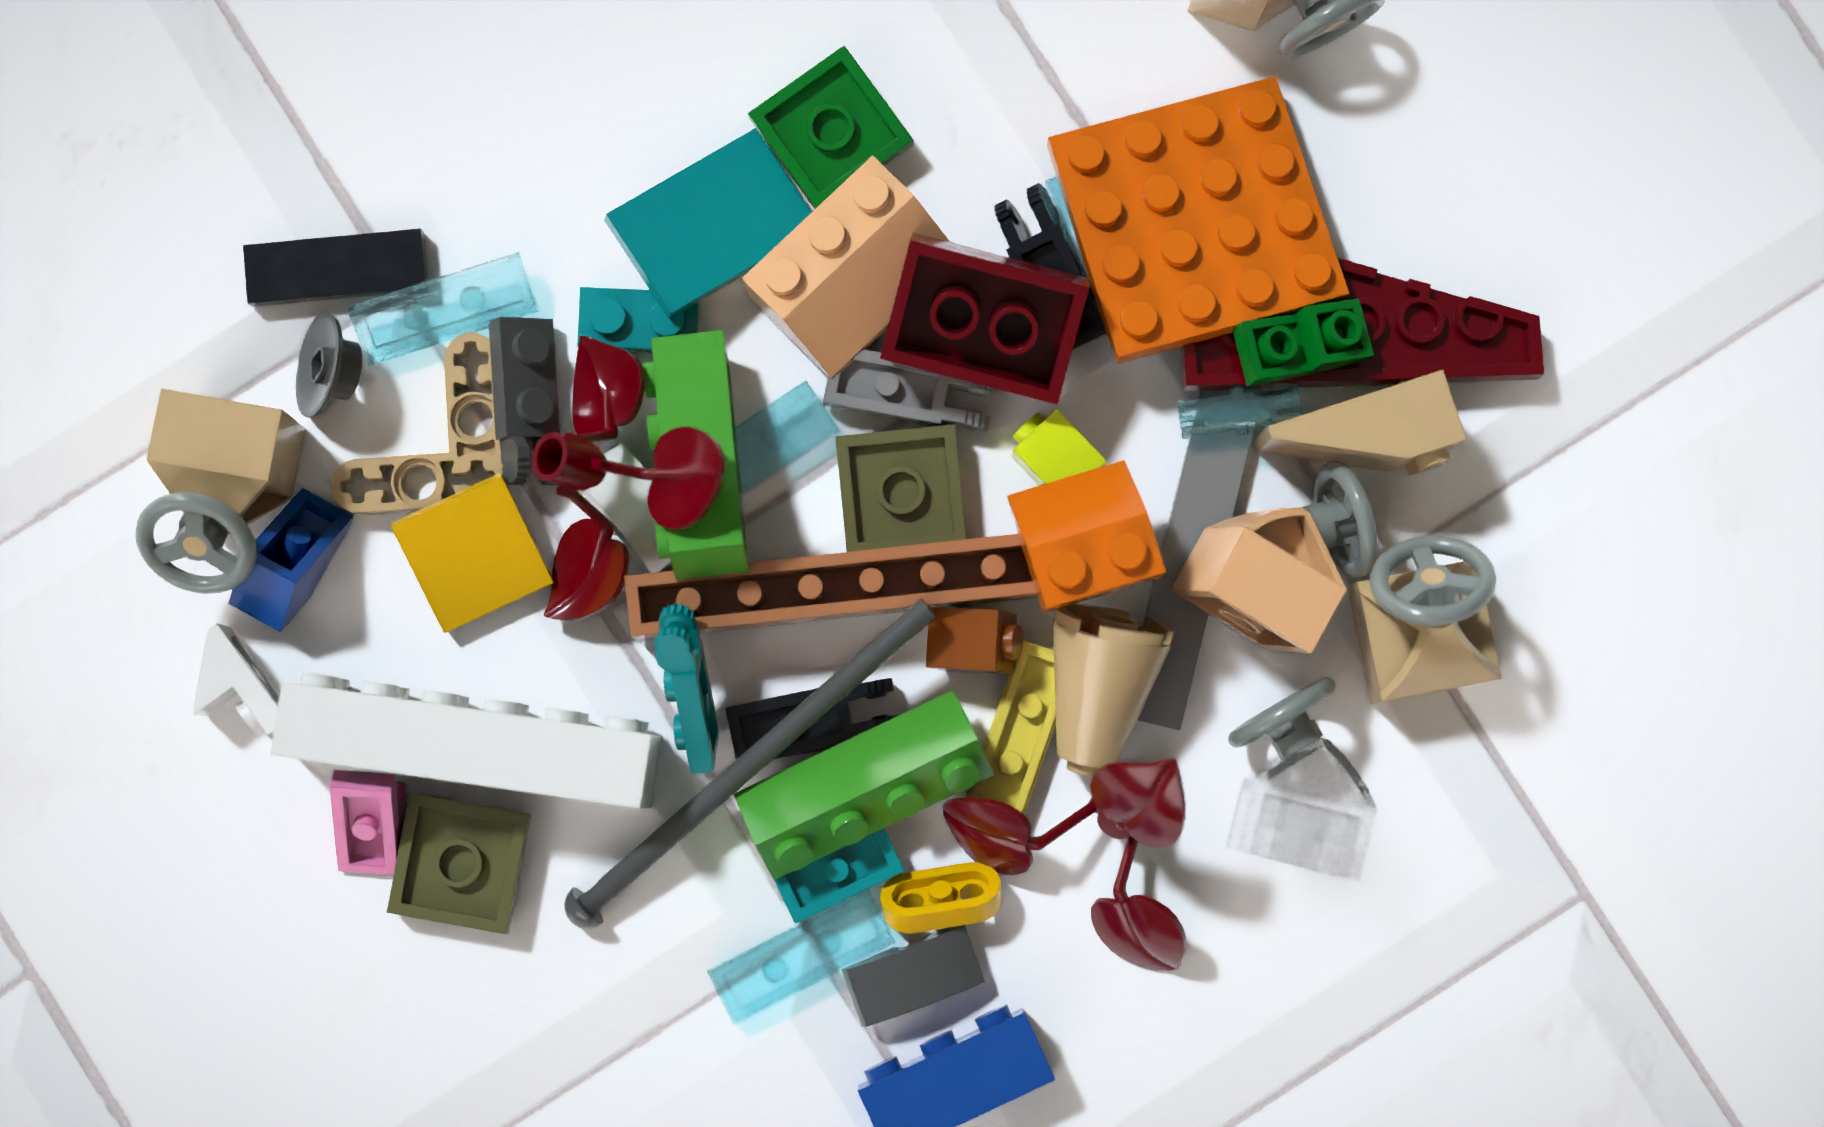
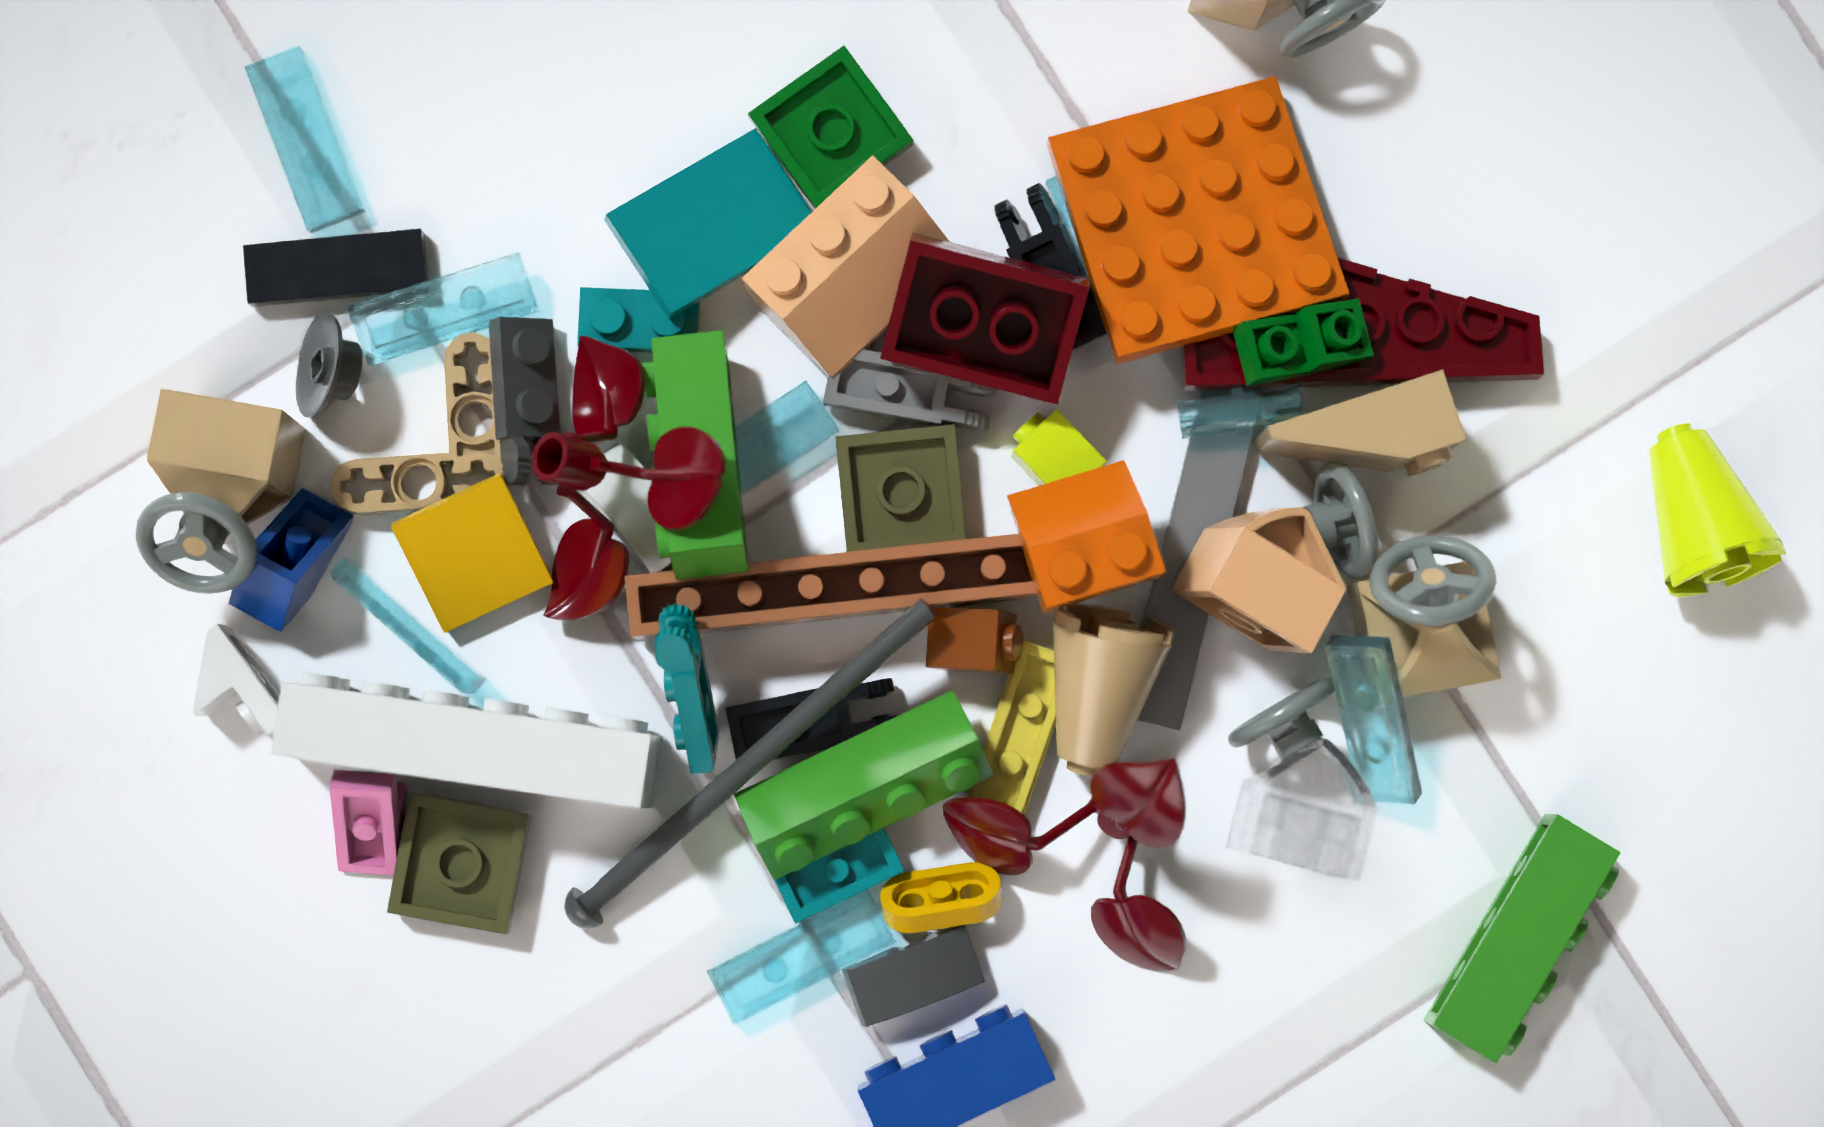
none -> clear light blue tile [244,45,366,234]
none -> clear light blue tile [329,556,487,695]
none -> clear light blue tile [1325,634,1422,805]
none -> bright green brick [1423,814,1621,1064]
none -> neon yellow cone [1649,423,1786,598]

